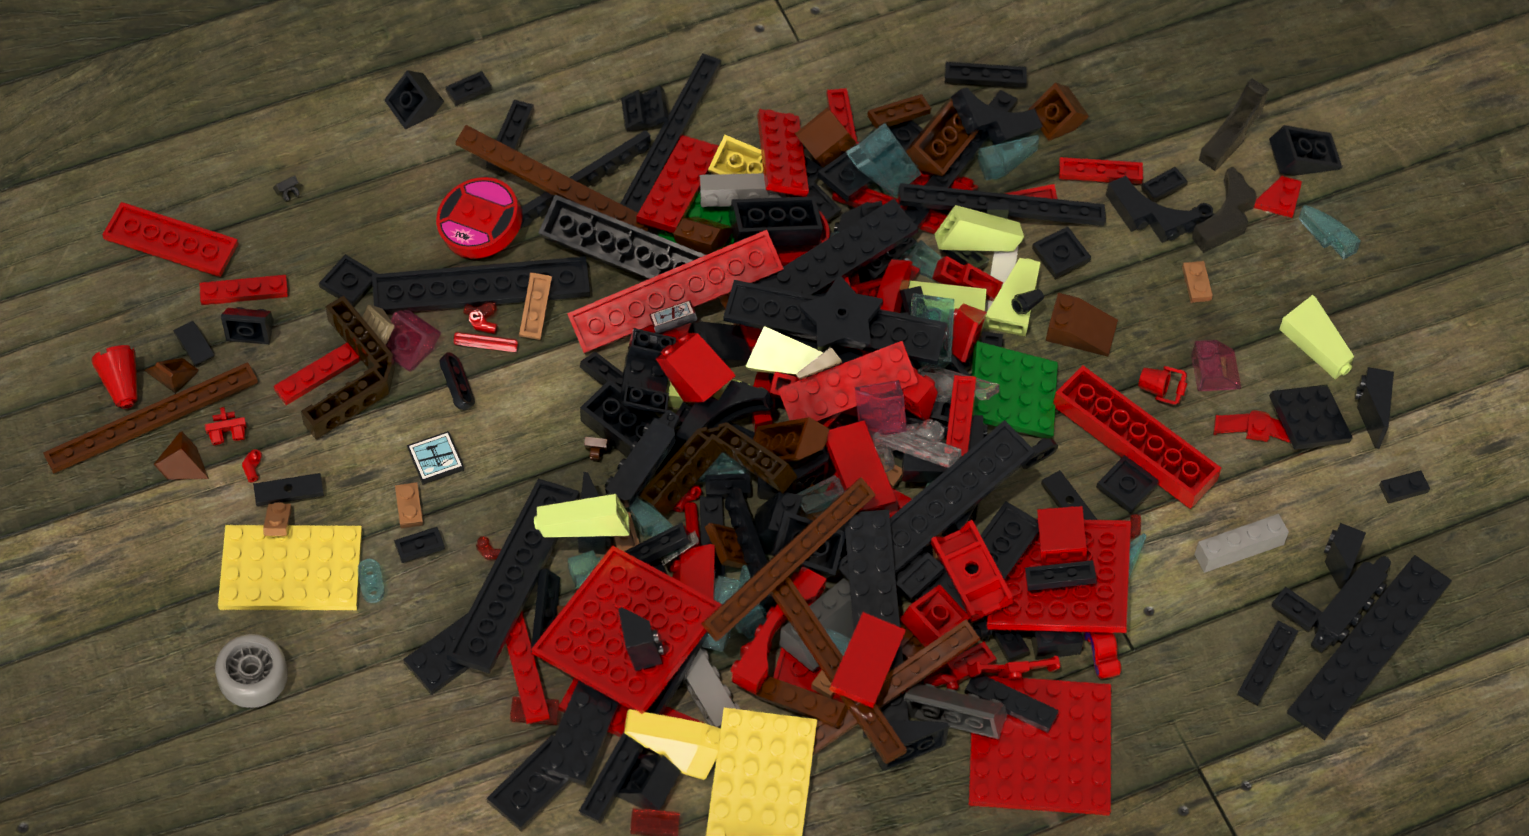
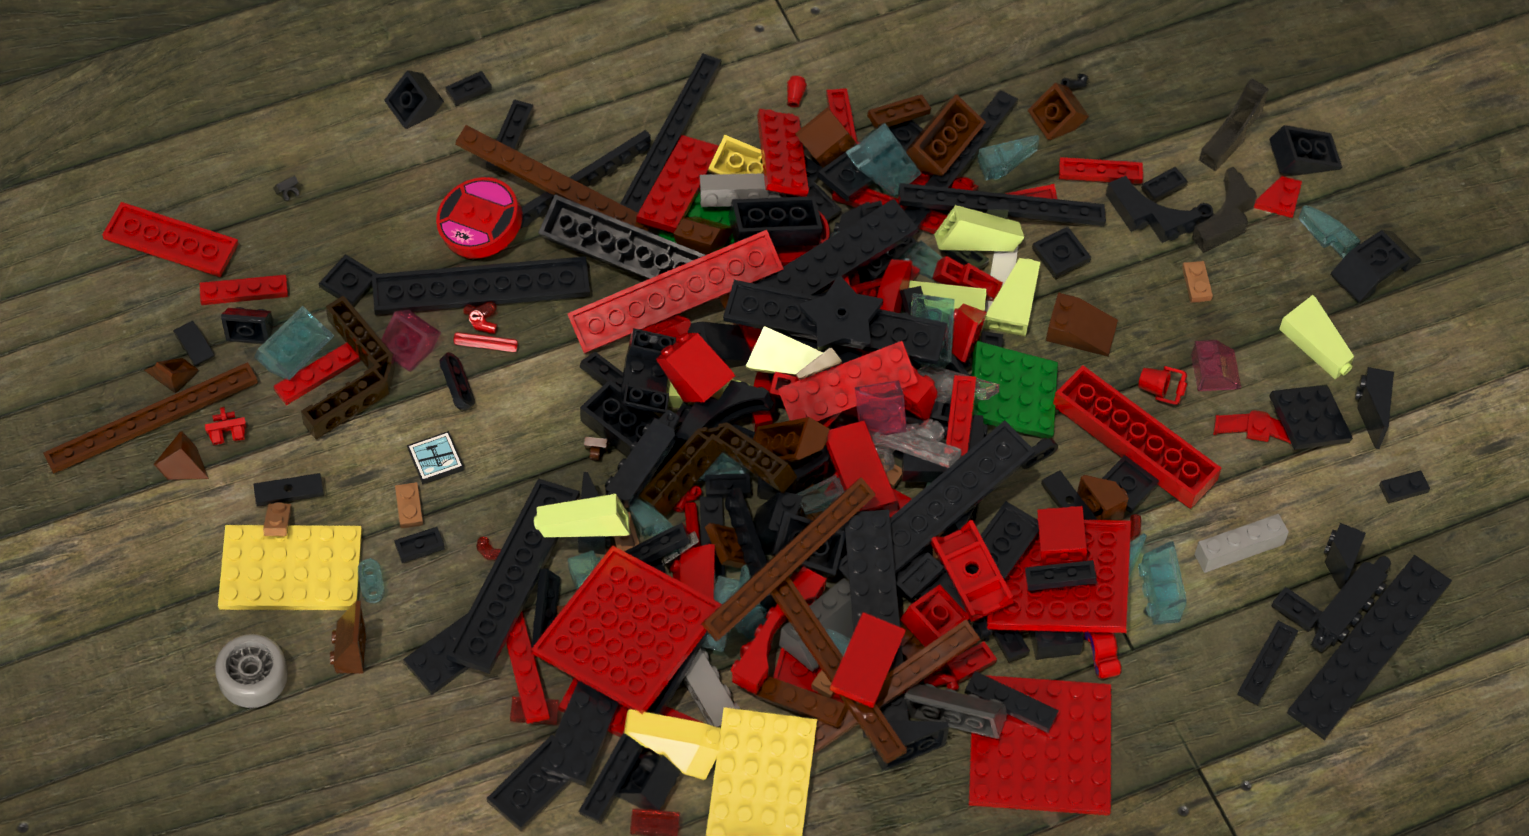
red cone [91,345,138,409] -> none
red arm [242,449,262,483] -> none
dark tan slope [362,305,395,345] -> none
medium nougat plate [519,273,552,340] -> none
black slope [618,607,665,671] -> none
black slope [621,85,669,131] -> none
tile [649,300,698,334] -> none
black plate [944,62,1027,88] -> none
black arch [951,87,1043,147] -> none
red plate [967,656,1060,680] -> none
black cone [1011,289,1044,314] -> none
none -> clear light blue slope [254,306,334,380]
none -> reddish brown slope [330,600,367,674]
none -> red cone [787,76,807,108]
none -> black arm [1060,73,1088,89]
none -> reddish brown slope [1077,475,1128,520]
none -> clear light blue slope [1138,541,1187,625]
none -> black slope [1330,230,1421,303]

